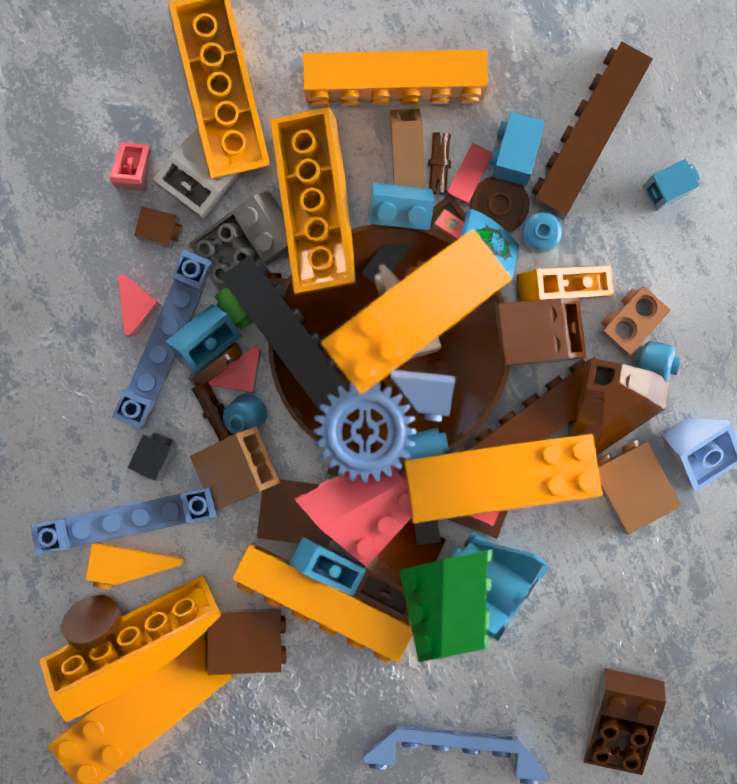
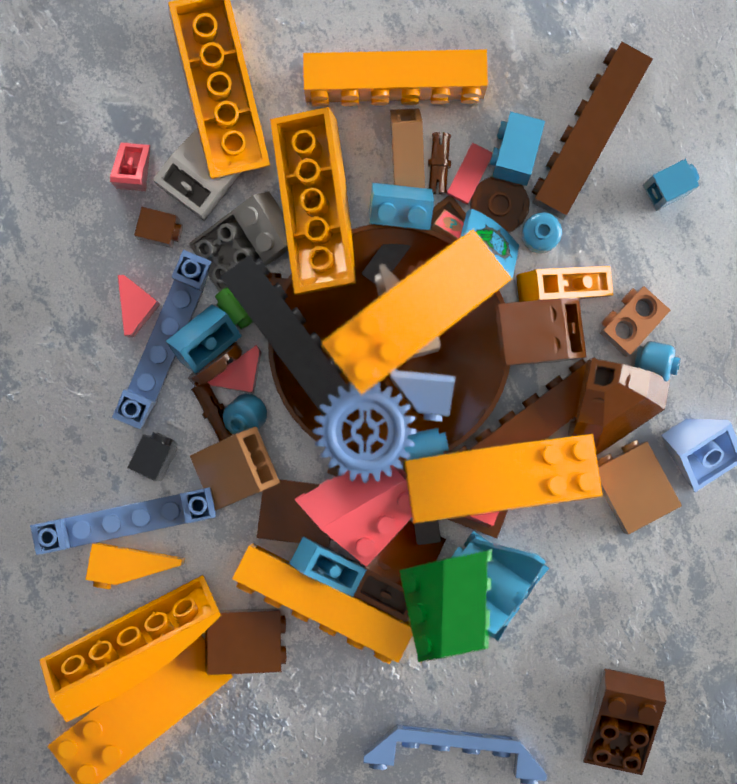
reddish brown tile [61,595,122,650] -> none

